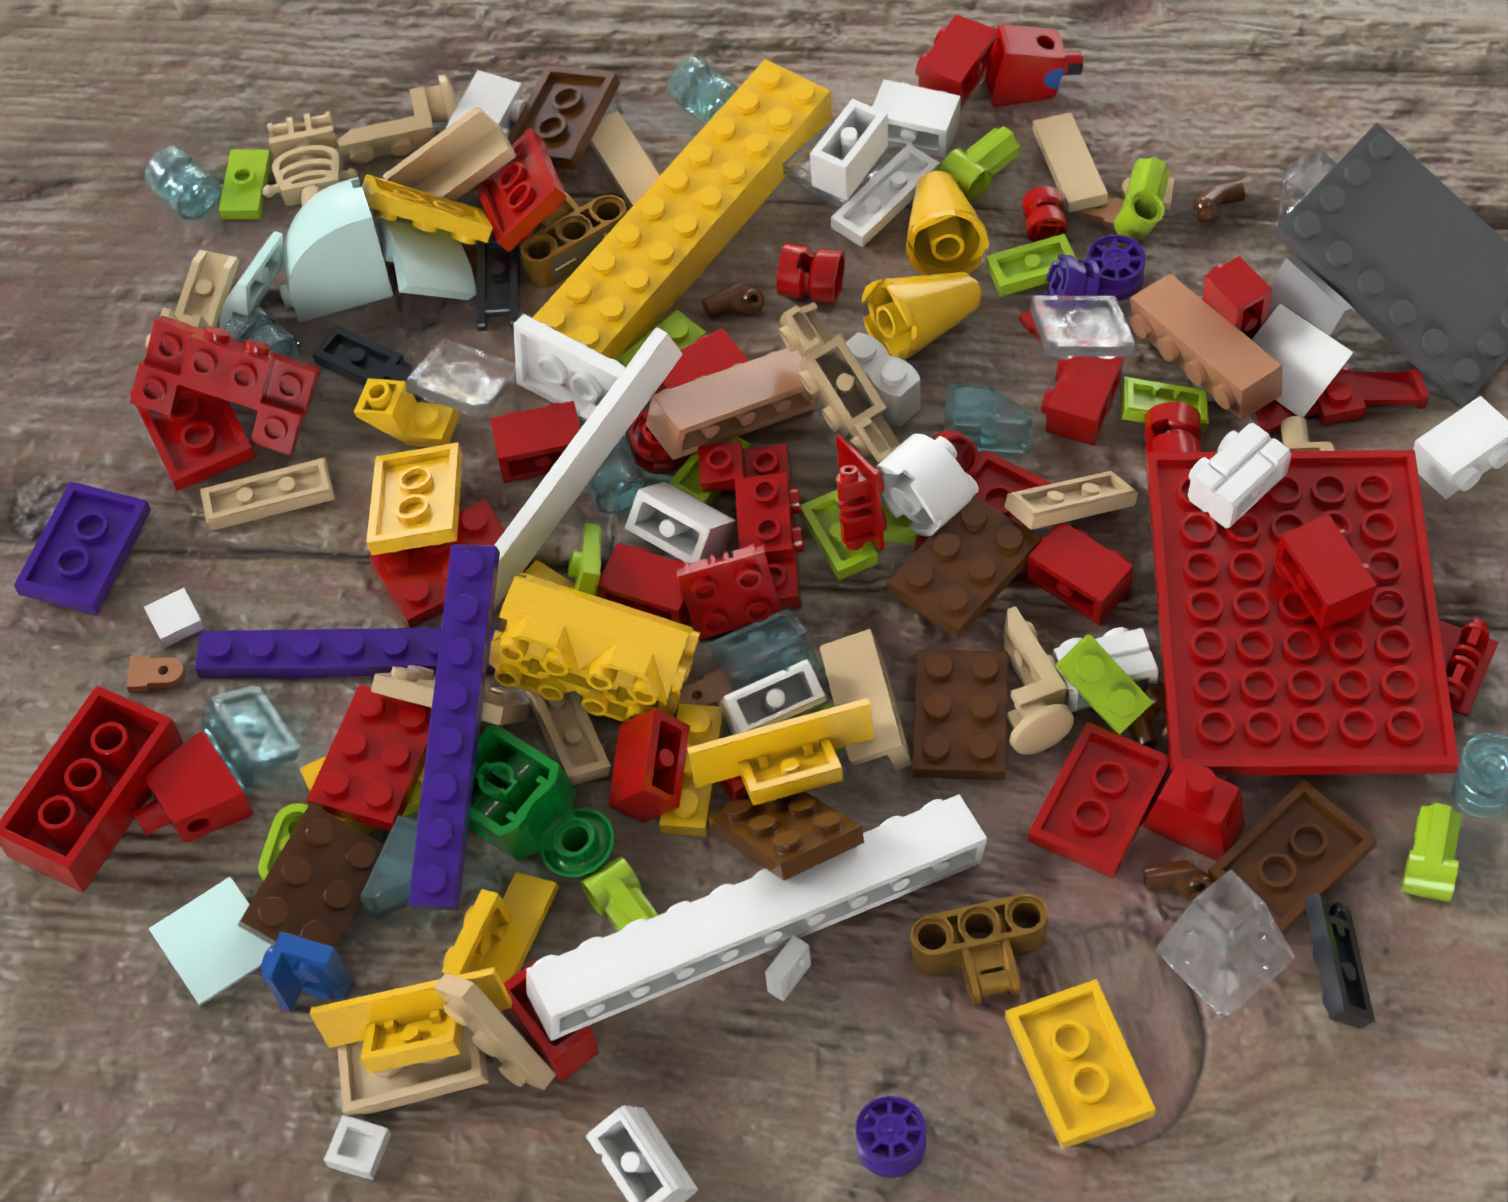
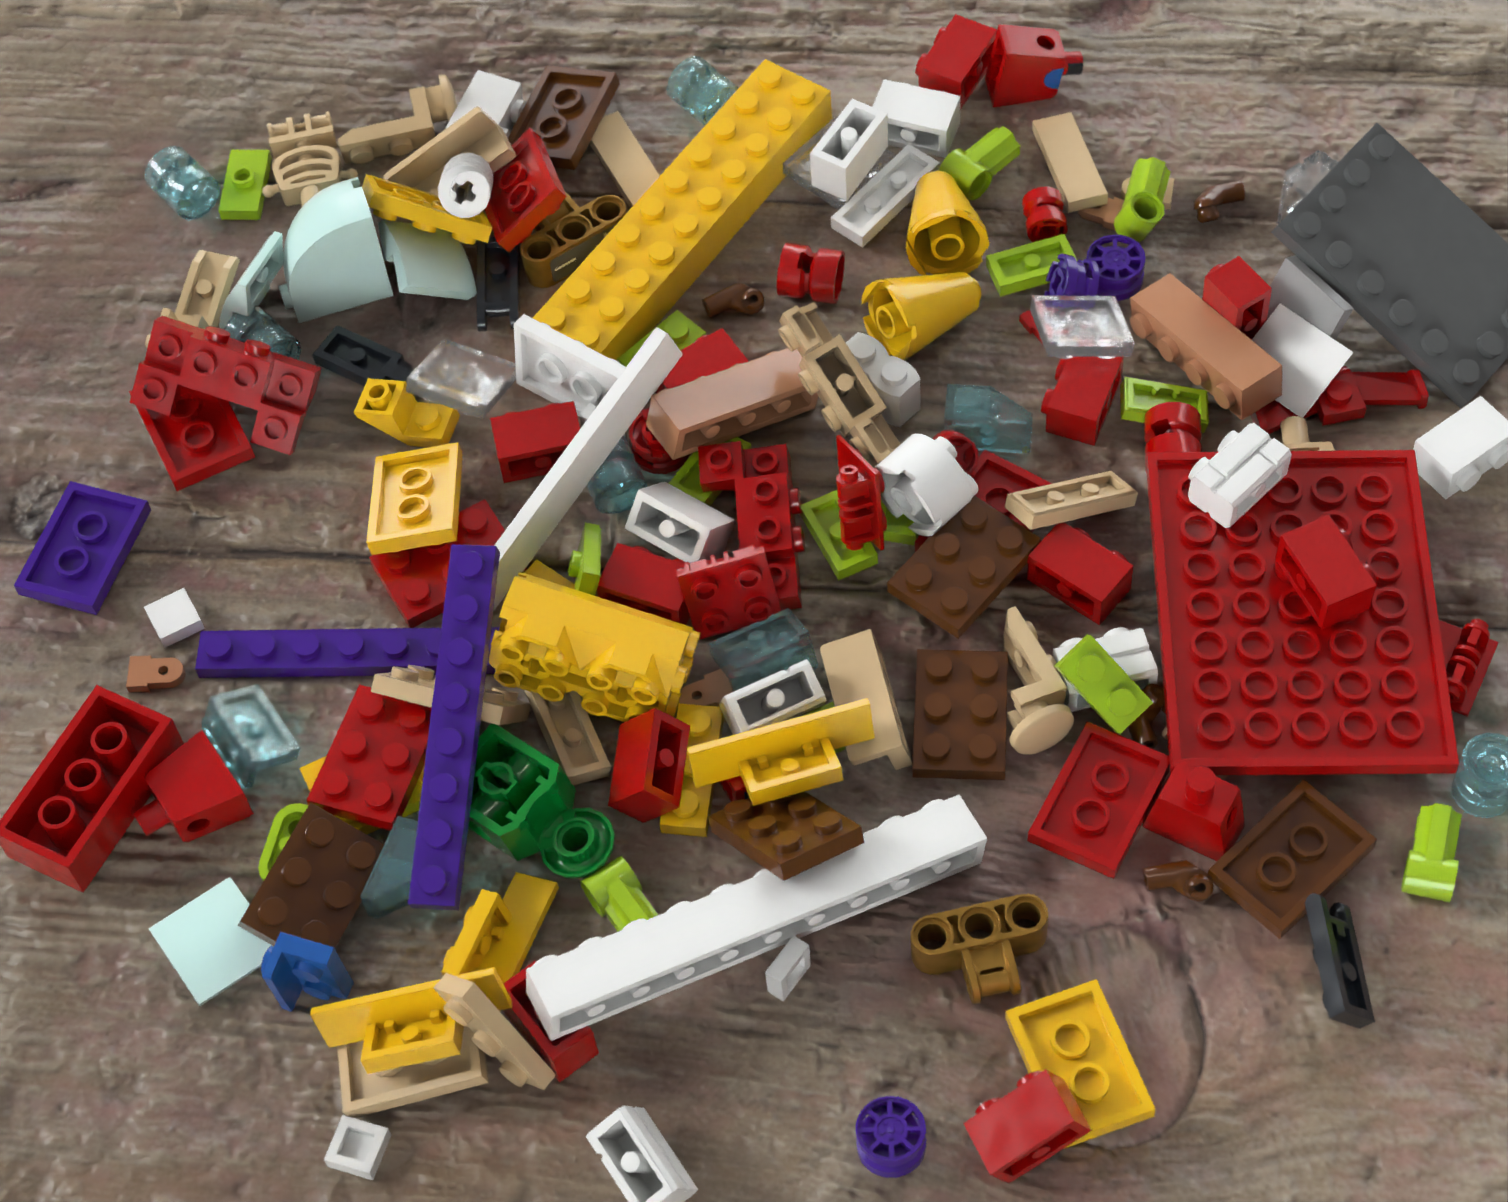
tan tile [200,457,335,531] -> none
clear slope [1156,869,1295,1020] -> none
none -> white piece [438,153,493,218]
none -> red brick [963,1069,1092,1184]

